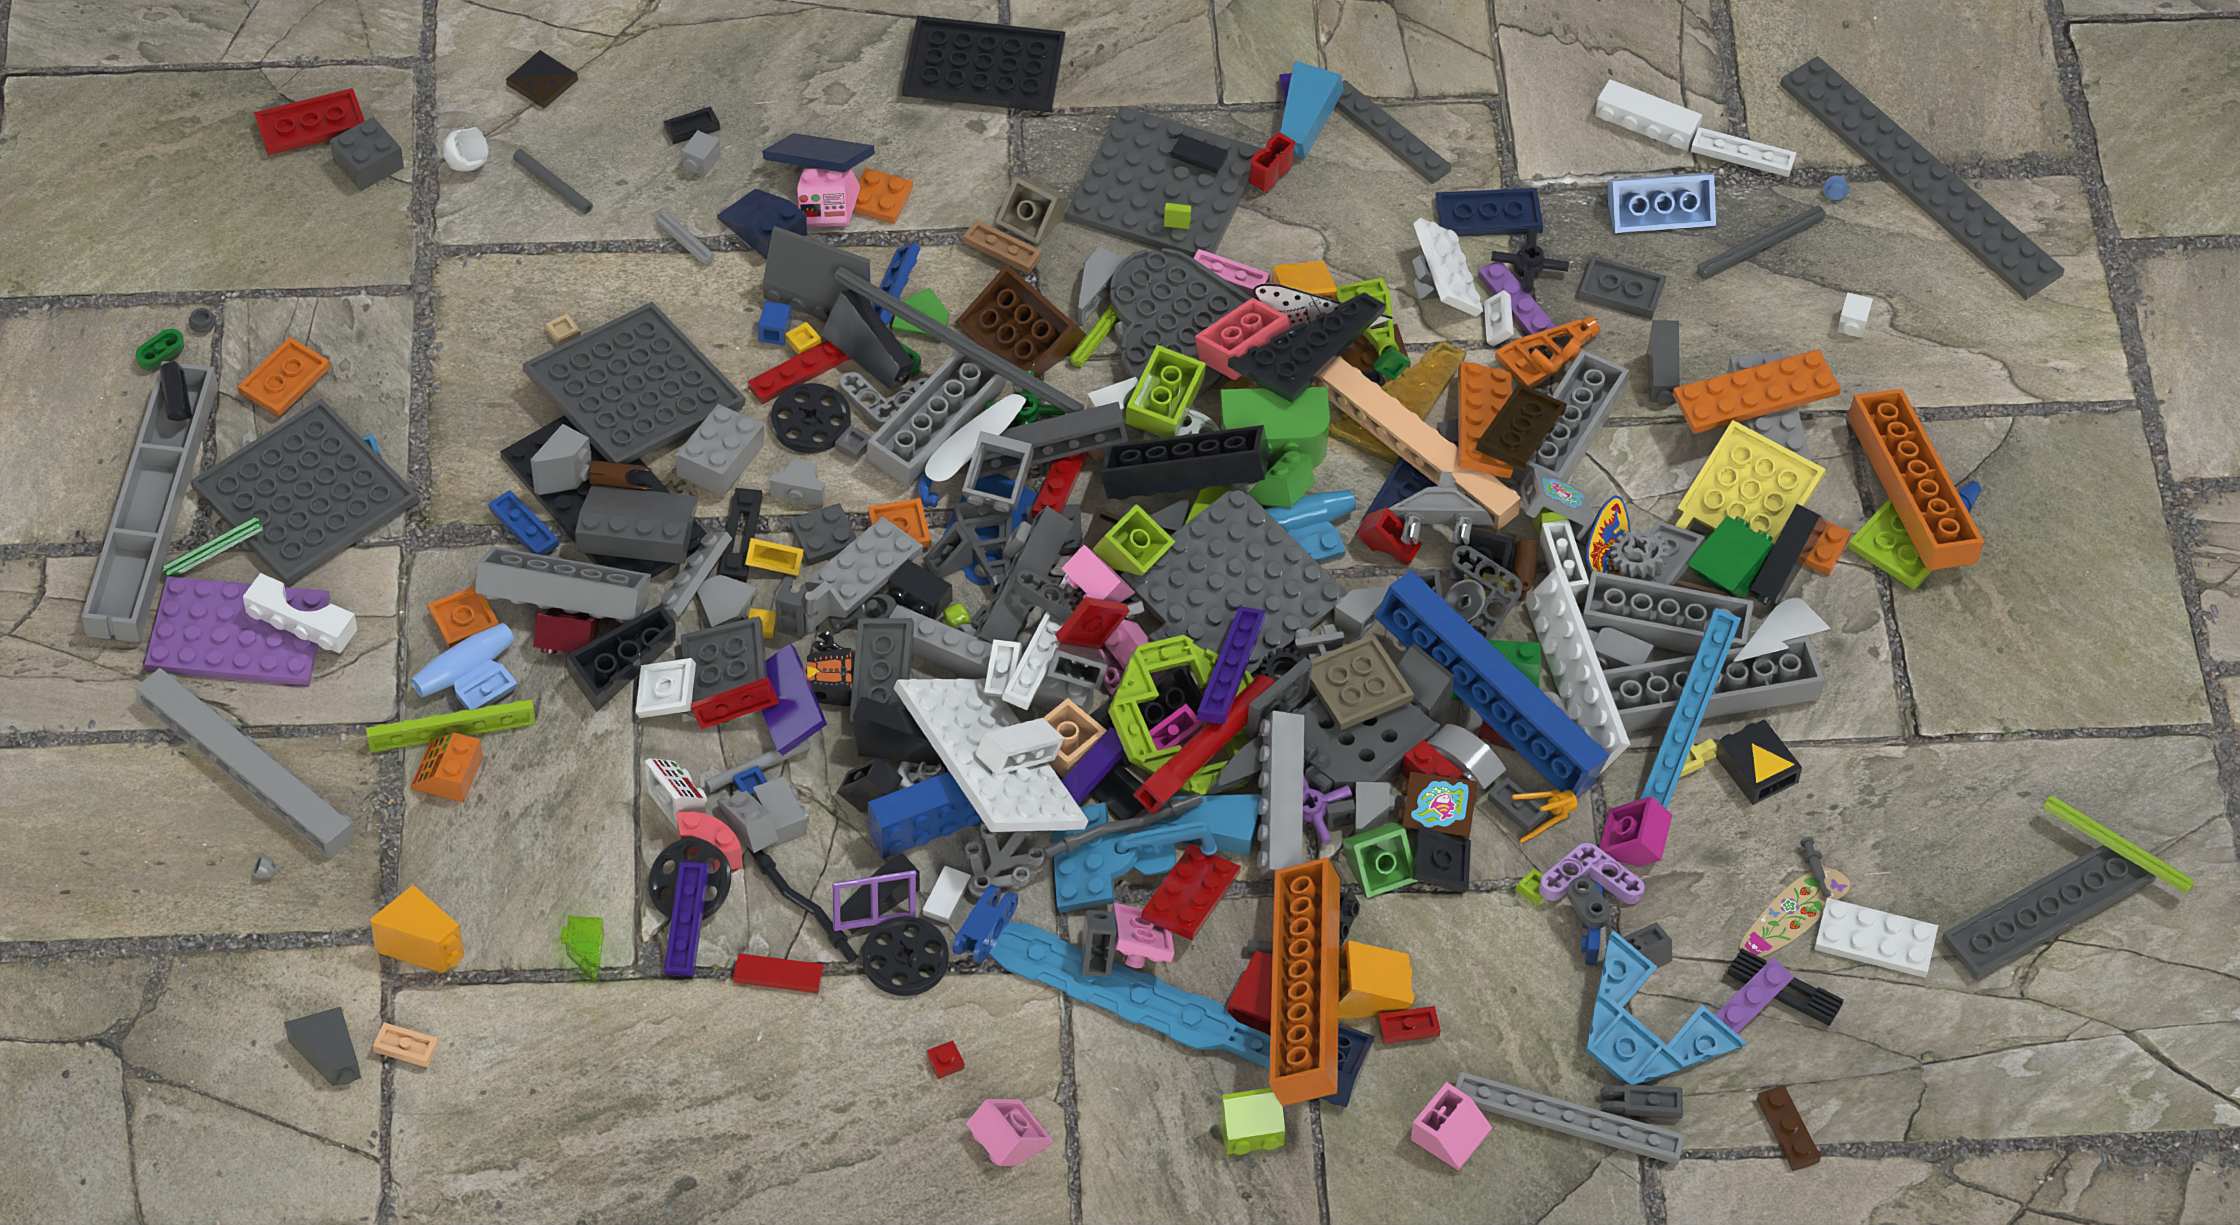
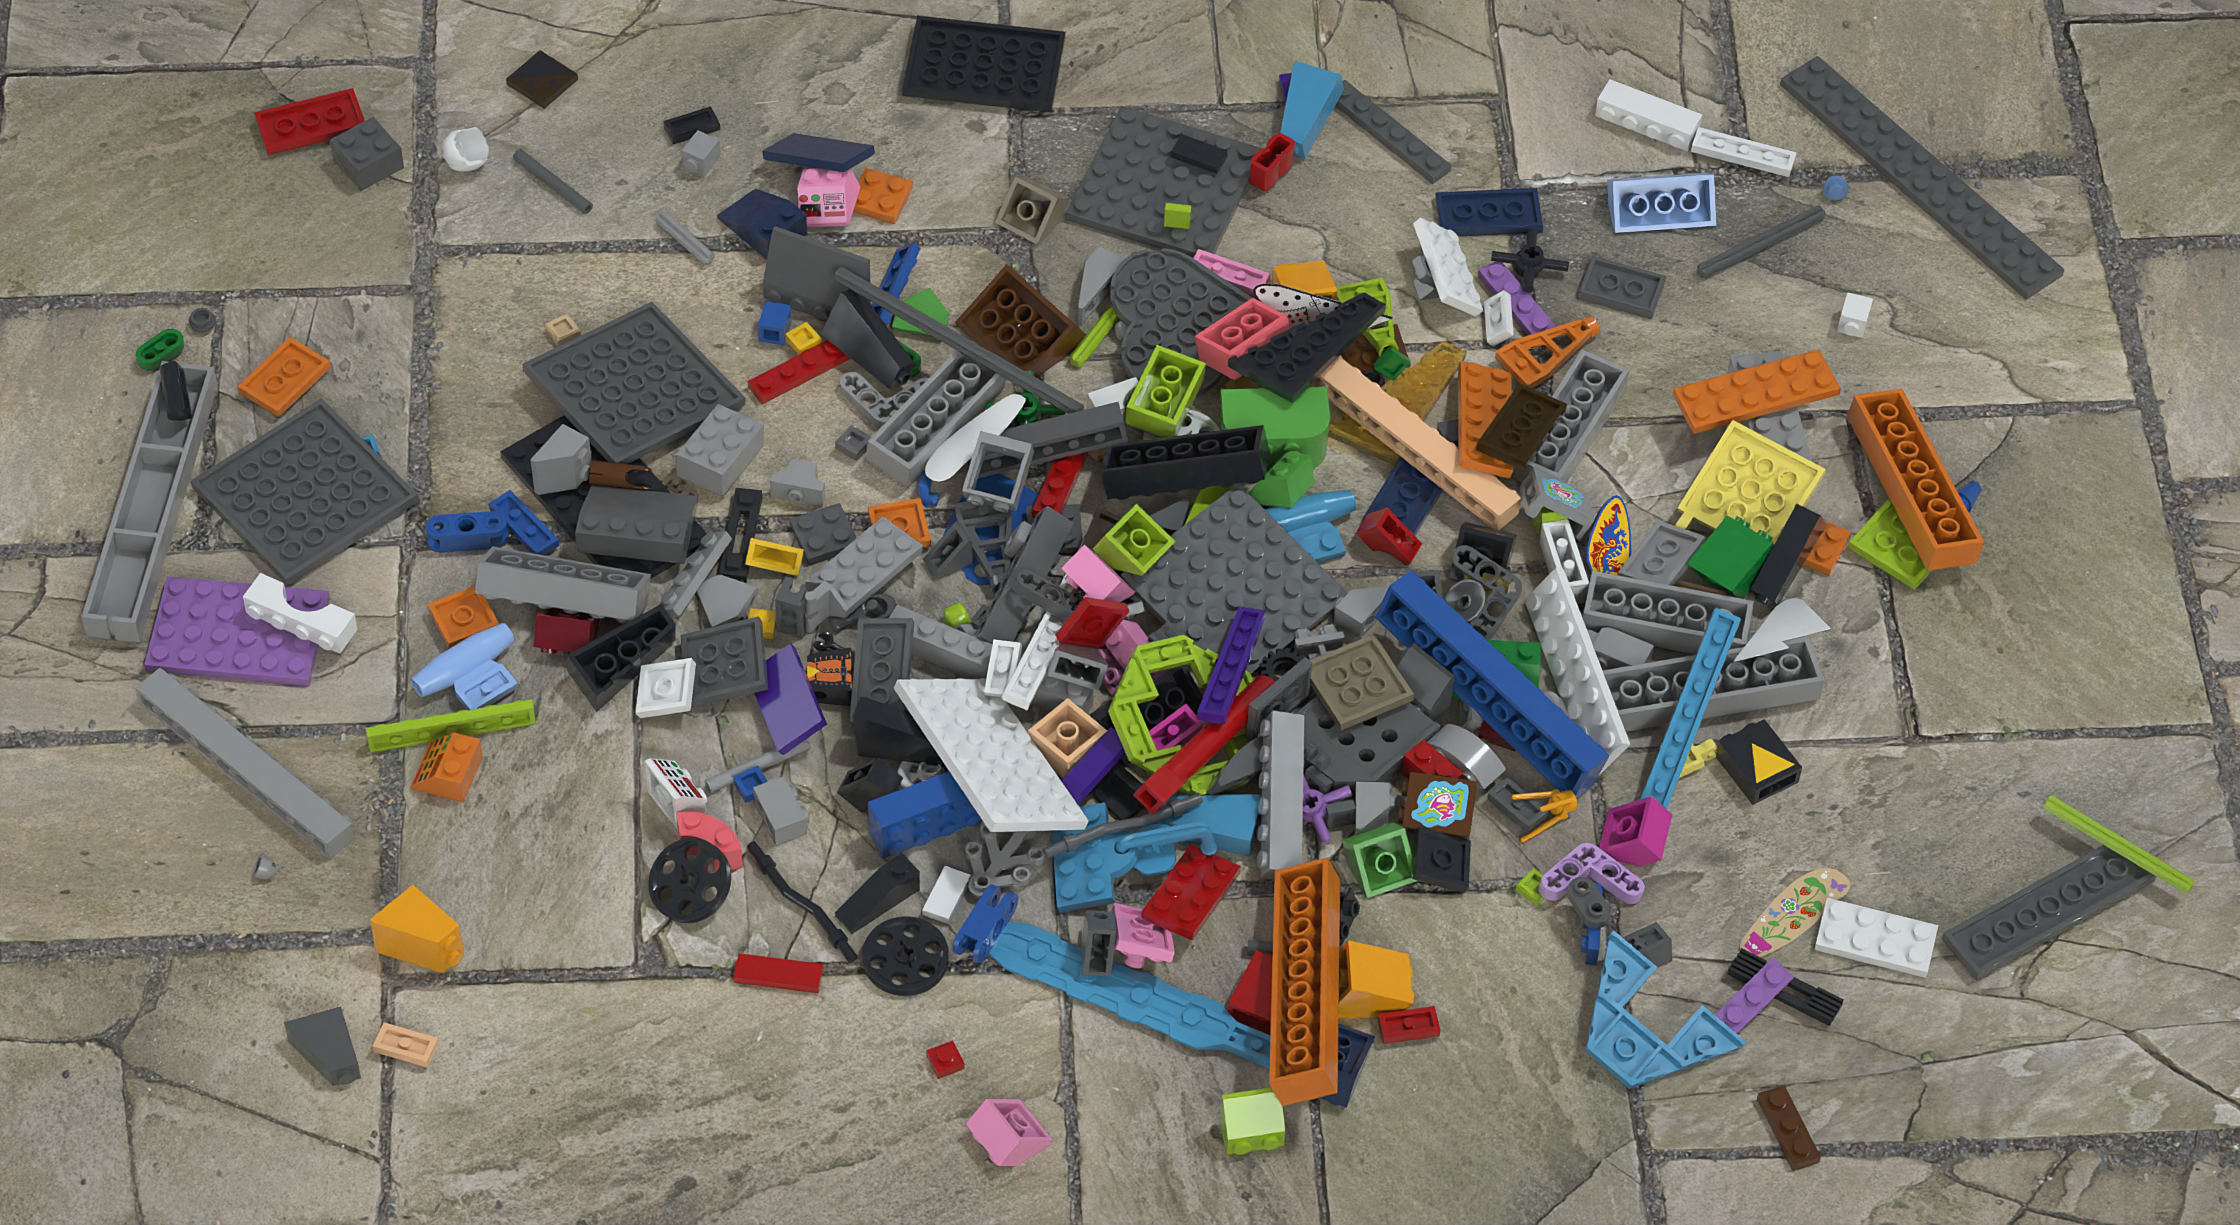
axle [162,517,263,577] -> none
clear neon green slope [561,916,604,982] -> none
dark purple tile [664,861,710,976] -> none
red tile [691,677,779,730] -> none
light grey hinge [717,790,779,853] -> none
black wedge [771,383,851,453] -> none
medium lavender window [832,870,916,931] -> none
black brick [889,560,953,620] -> none
medium nougat plate [963,220,1042,274] -> none
white brick [975,718,1064,775] -> none
light grey connector [1388,472,1495,545] -> none
bright pink slope [1411,1082,1492,1171] -> none
light grey plate [1455,1071,1686,1165] -> none
reddish brown piece [1512,539,1539,601] -> none
orange plate [1530,336,1582,375] -> none
dark grey hinge [1600,1084,1683,1119] -> none
light grey gear [1611,529,1670,579] -> none
dark grey slope [1647,320,1680,403] -> none
dark grey piece [1800,837,1832,897] -> none
none -> blue piece [425,511,509,553]

